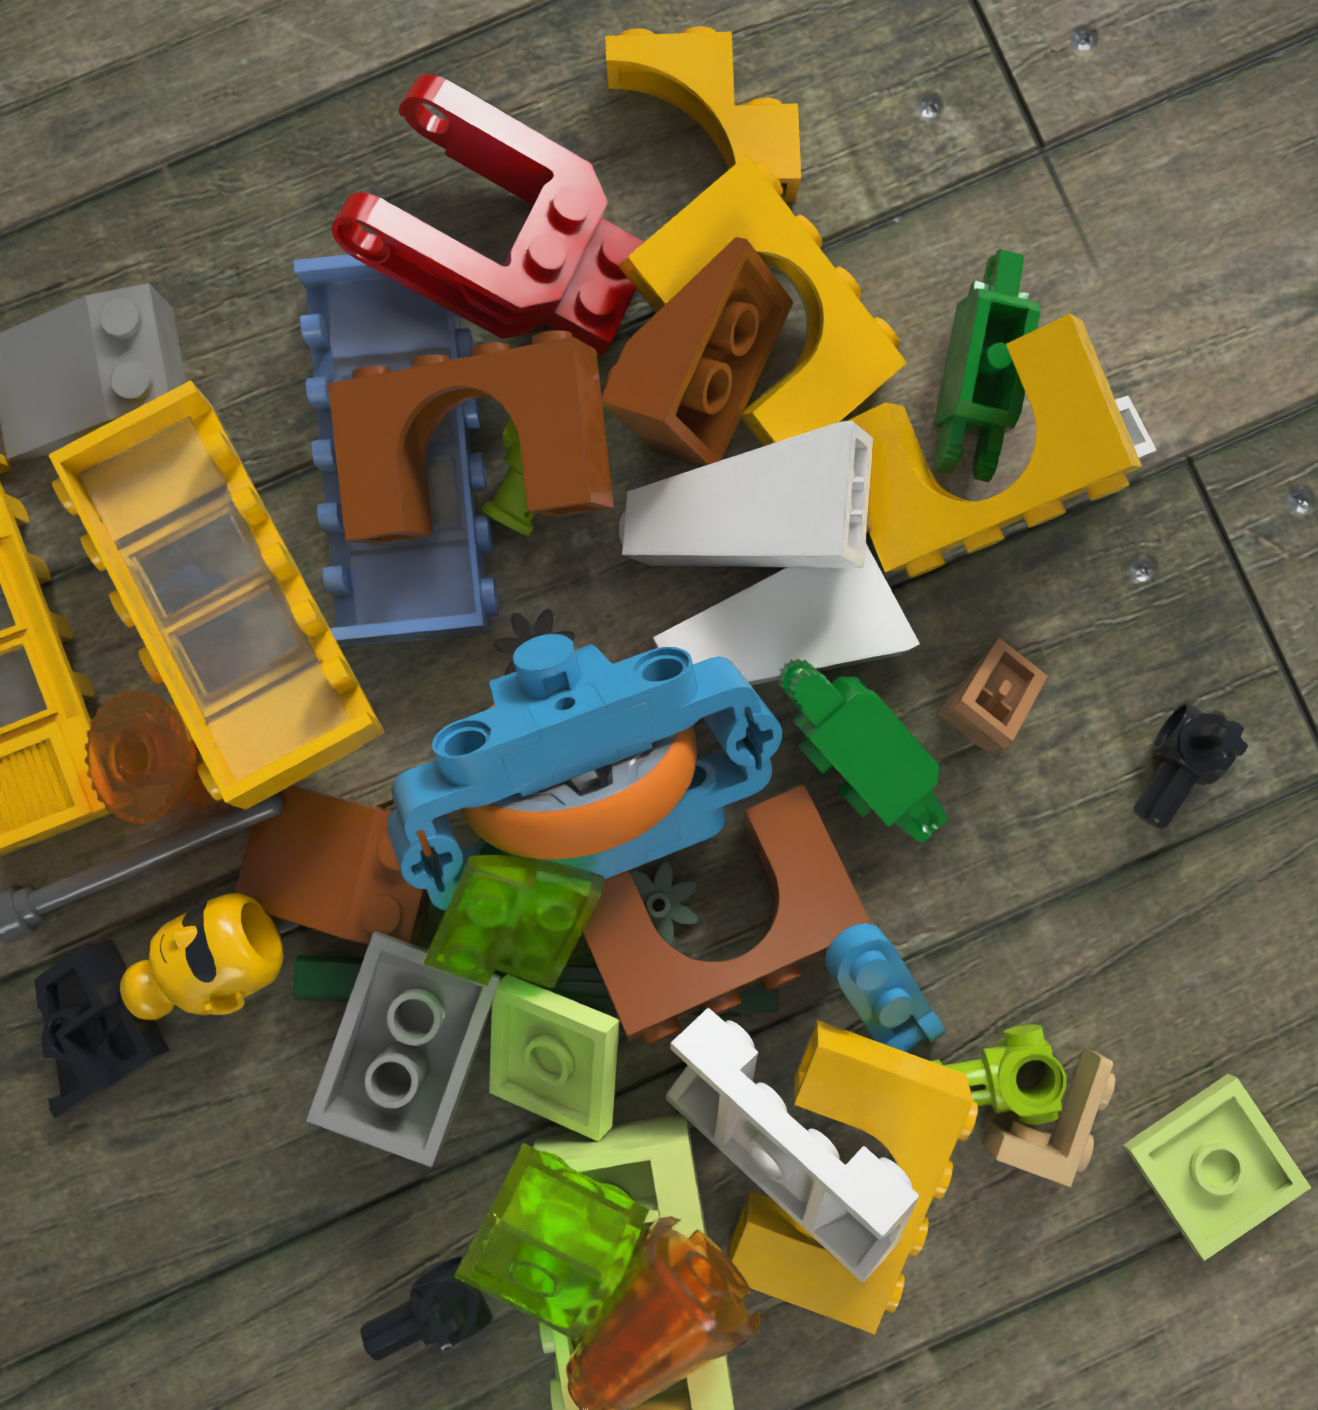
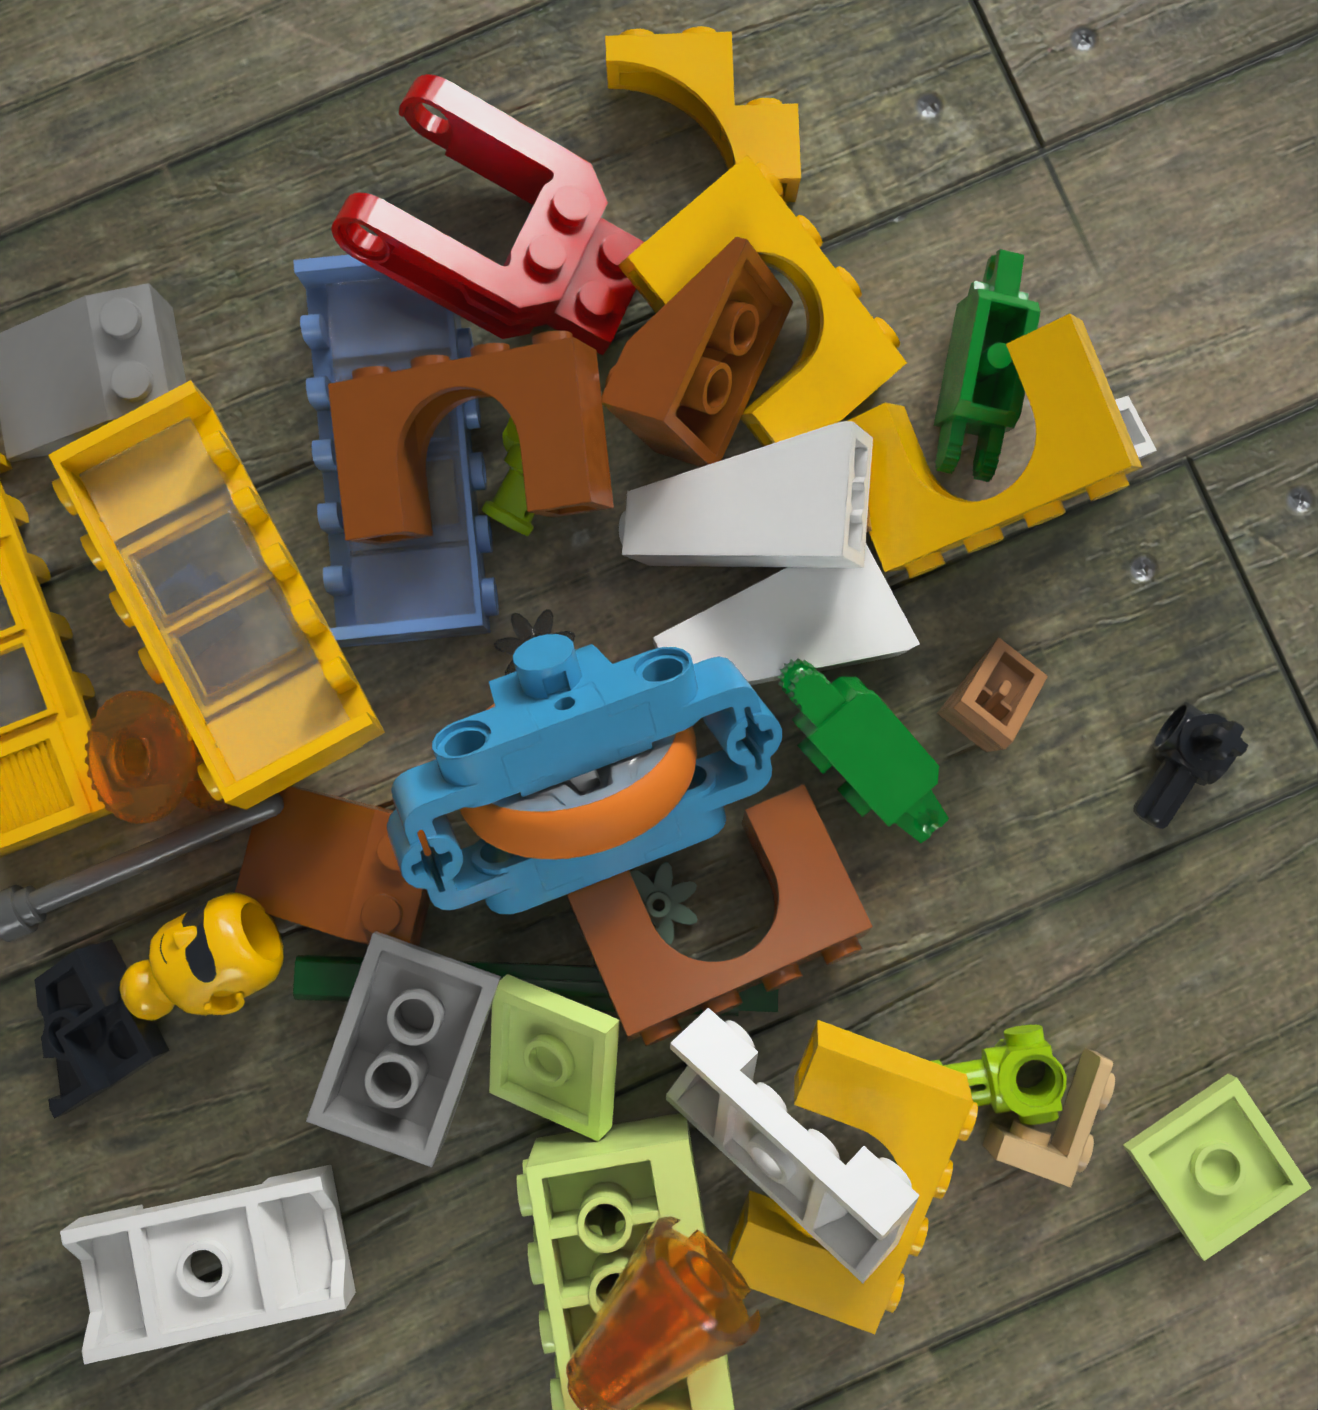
black axle [360,1256,493,1361] -> none
clear neon green slope [423,855,604,989] -> none
clear neon green slope [454,1143,650,1342] -> none
dark azure plate [825,923,947,1052] -> none
none -> white piece [60,1165,356,1364]

